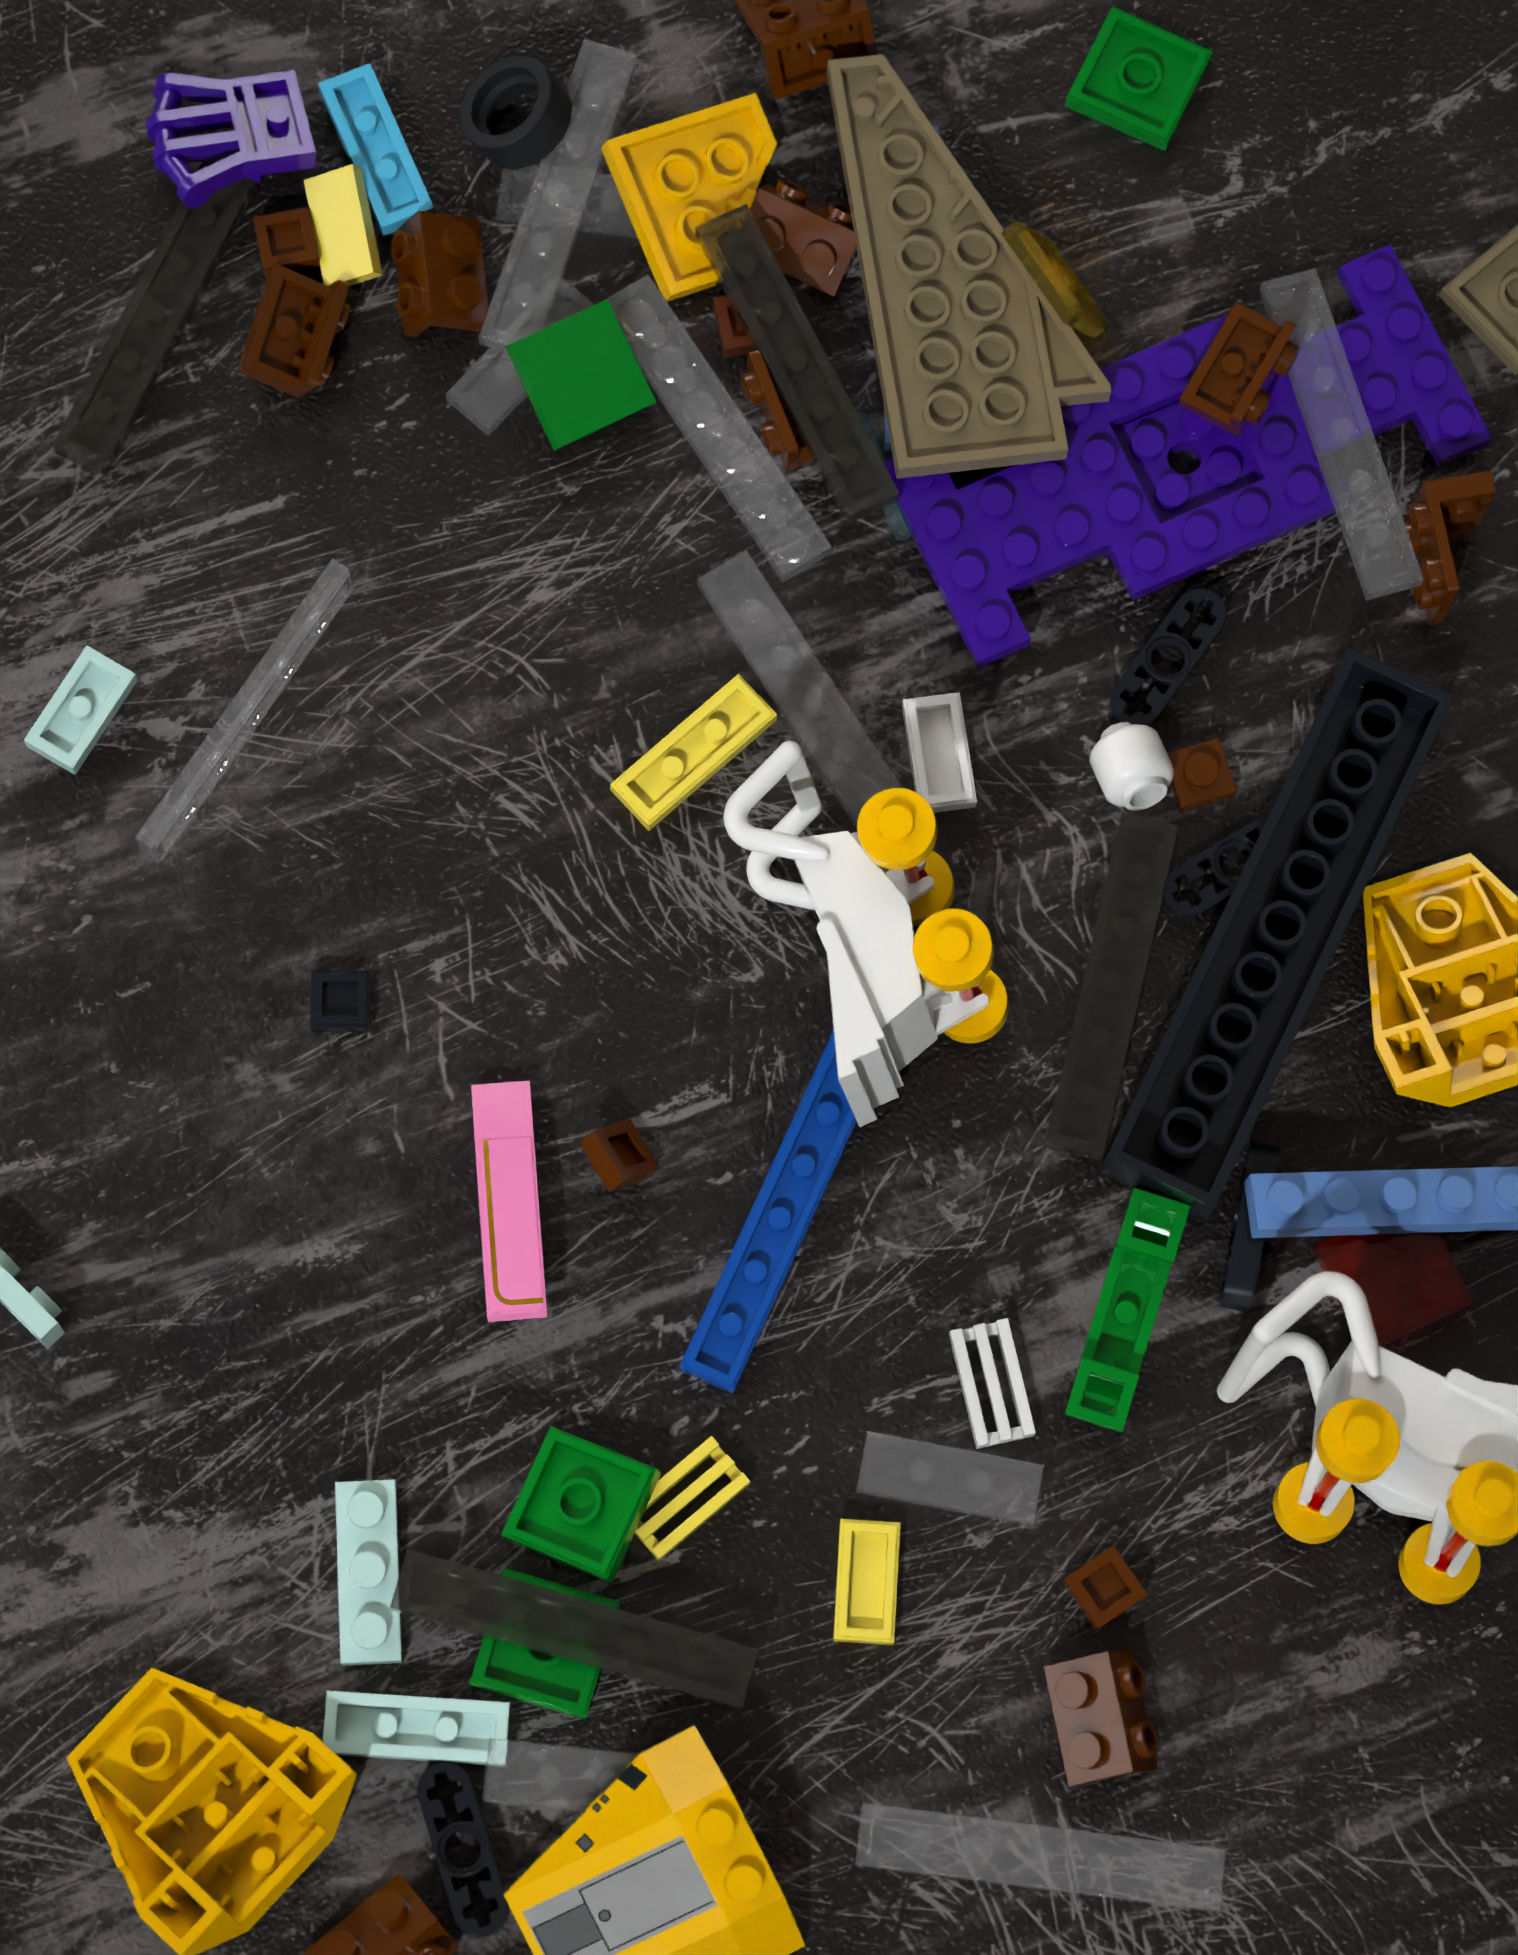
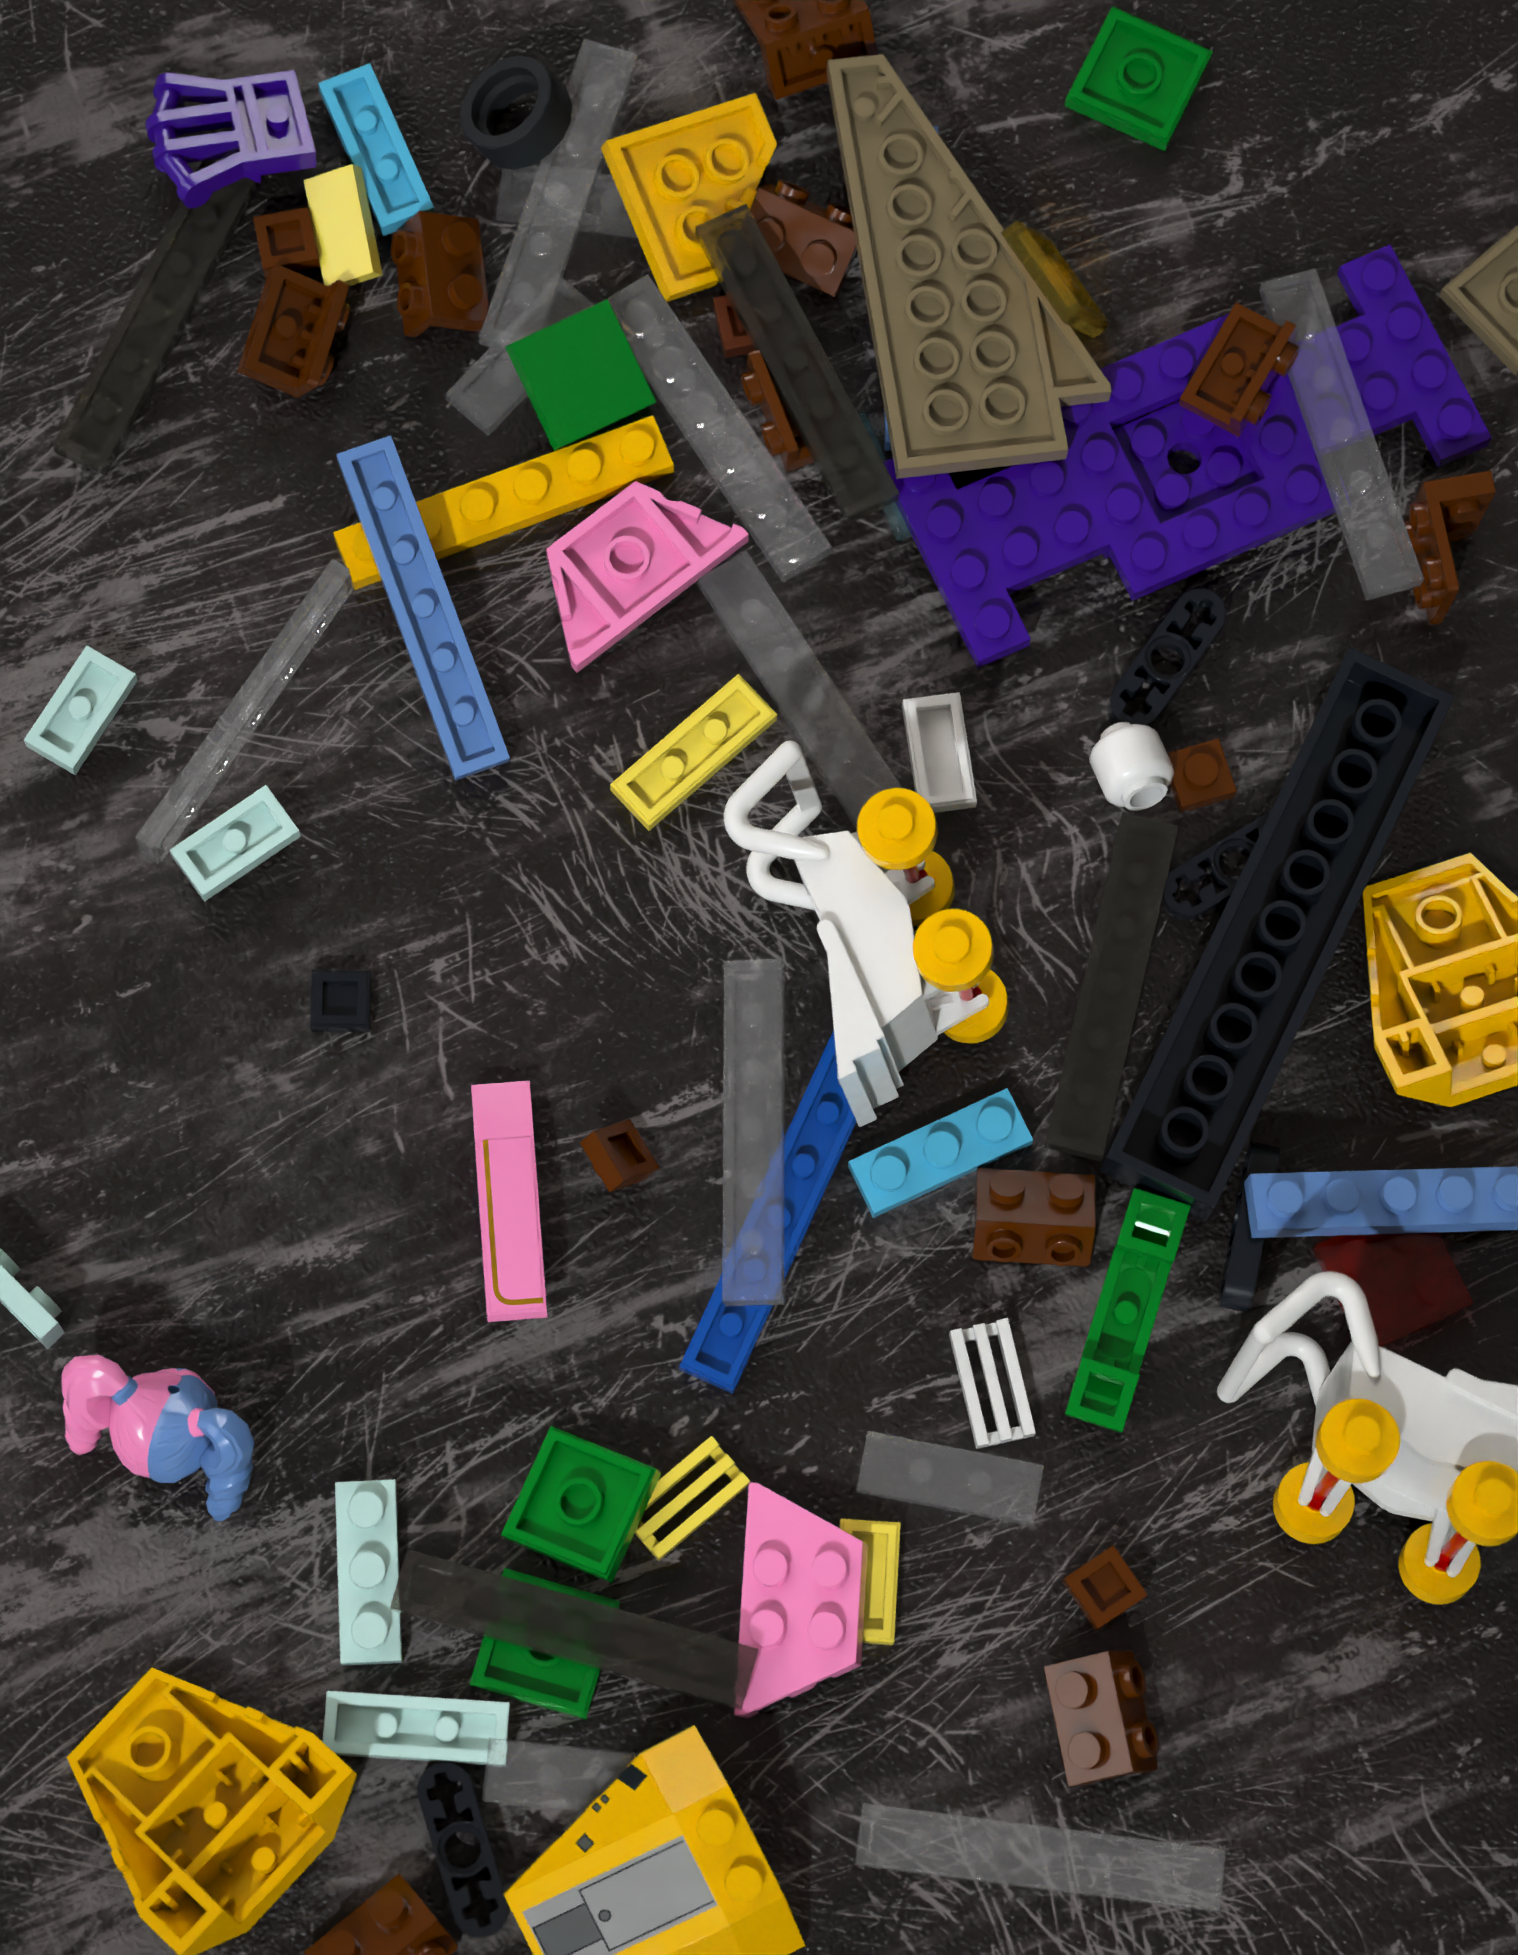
none -> hair [61,1355,254,1521]
none -> light aqua plate [170,785,301,902]
none -> yellow plate [333,415,674,590]
none -> medium blue plate [337,435,510,781]
none -> bright pink wing [546,481,749,673]
none -> clear tile [722,959,785,1306]
none -> bright pink wing [734,1483,868,1718]
none -> medium azure plate [848,1088,1033,1218]
none -> reddish brown bracket [972,1168,1096,1267]

